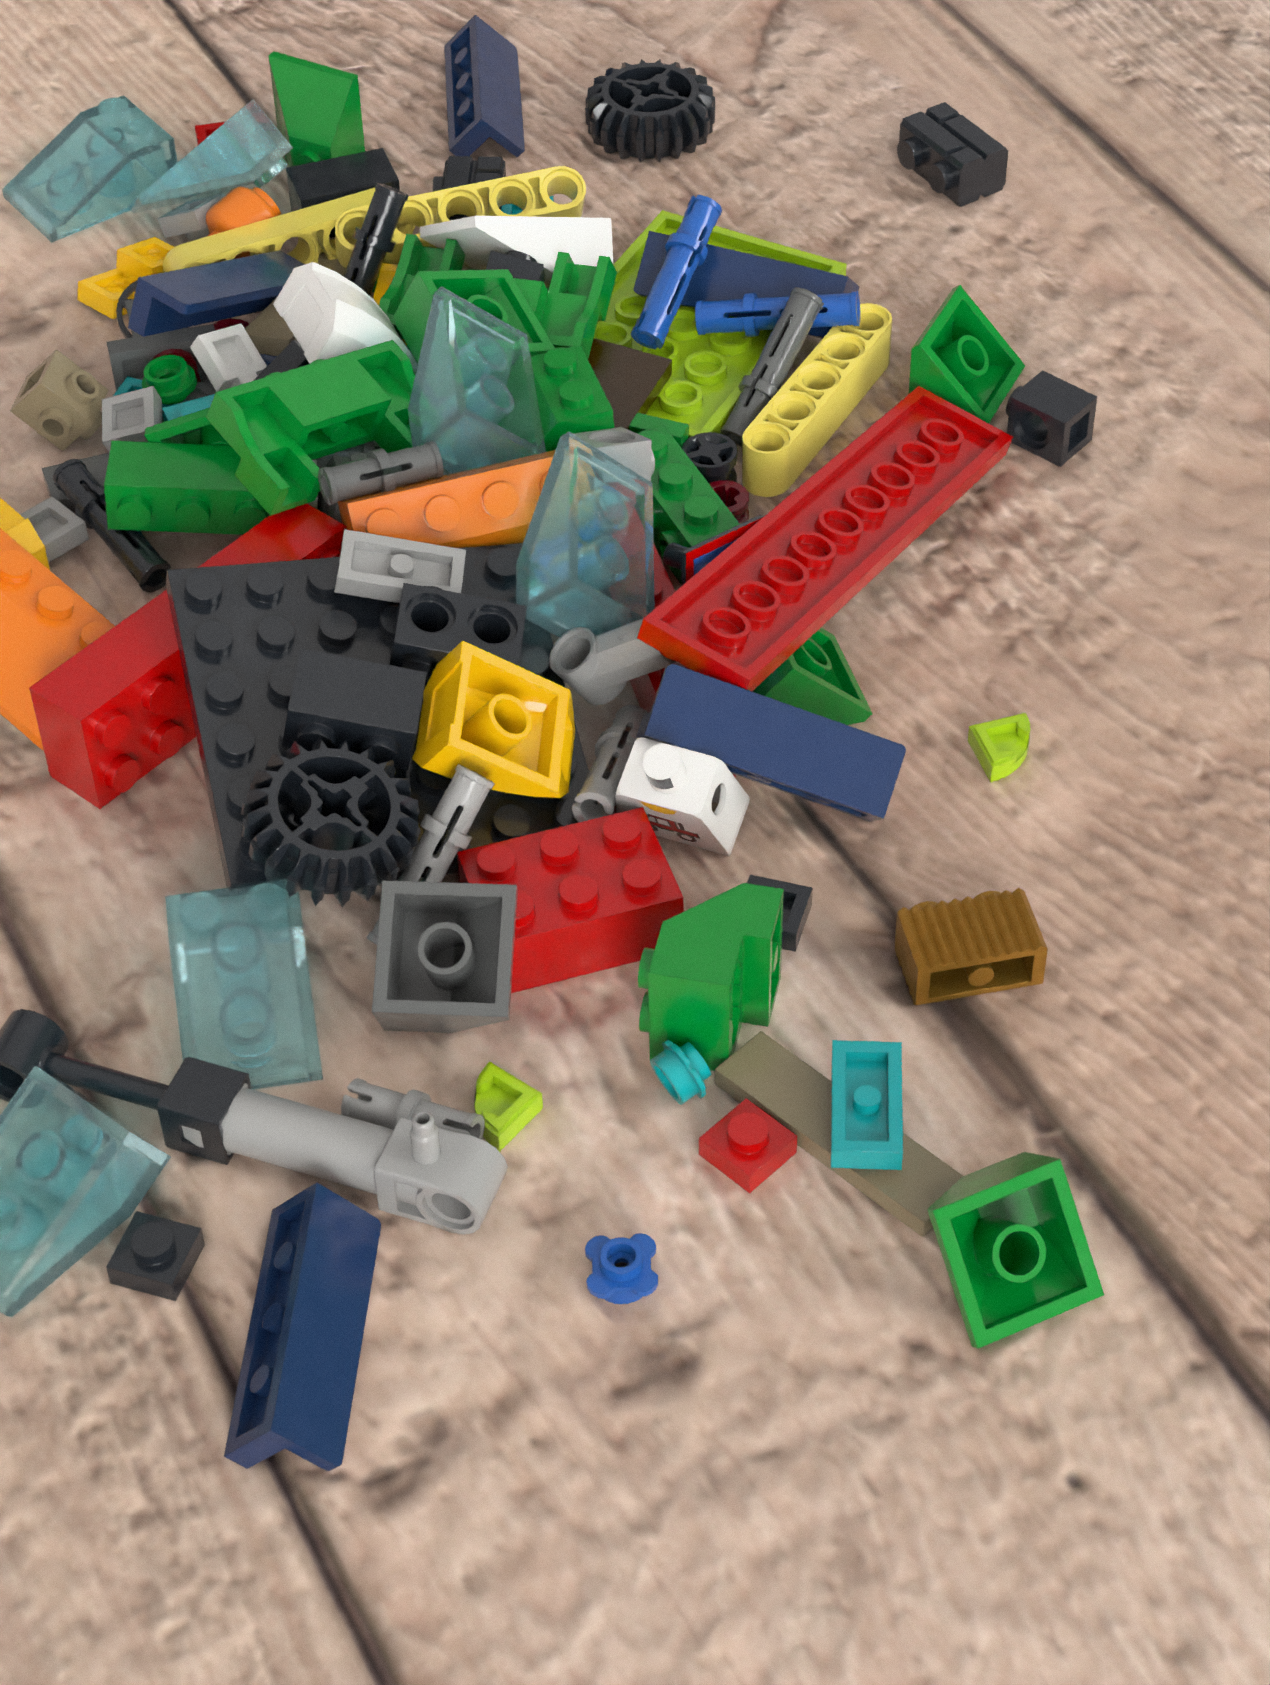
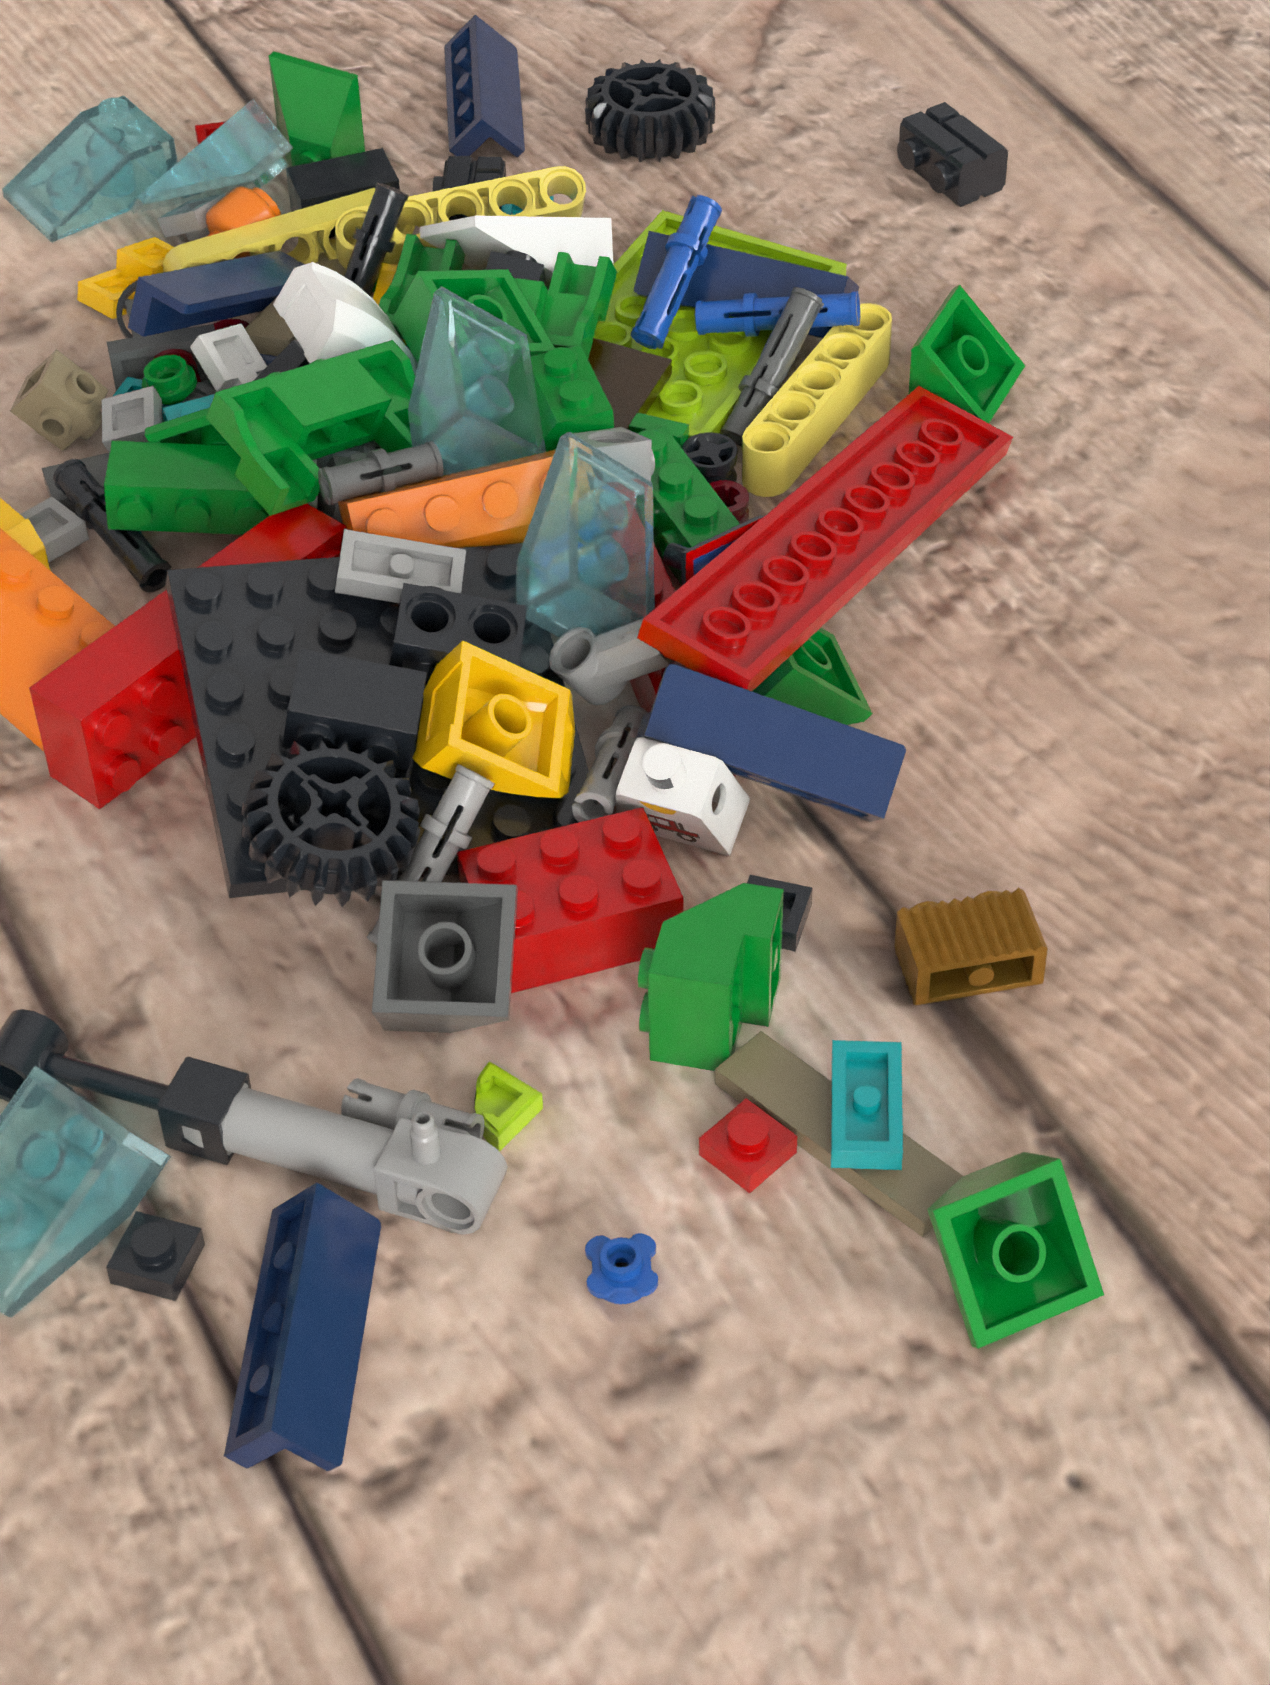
clear light blue slope [165,880,323,1090] -> none
teal plate [650,1040,711,1105] -> none
lime tile [968,713,1031,782] -> none
black brick [1006,370,1097,467] -> none

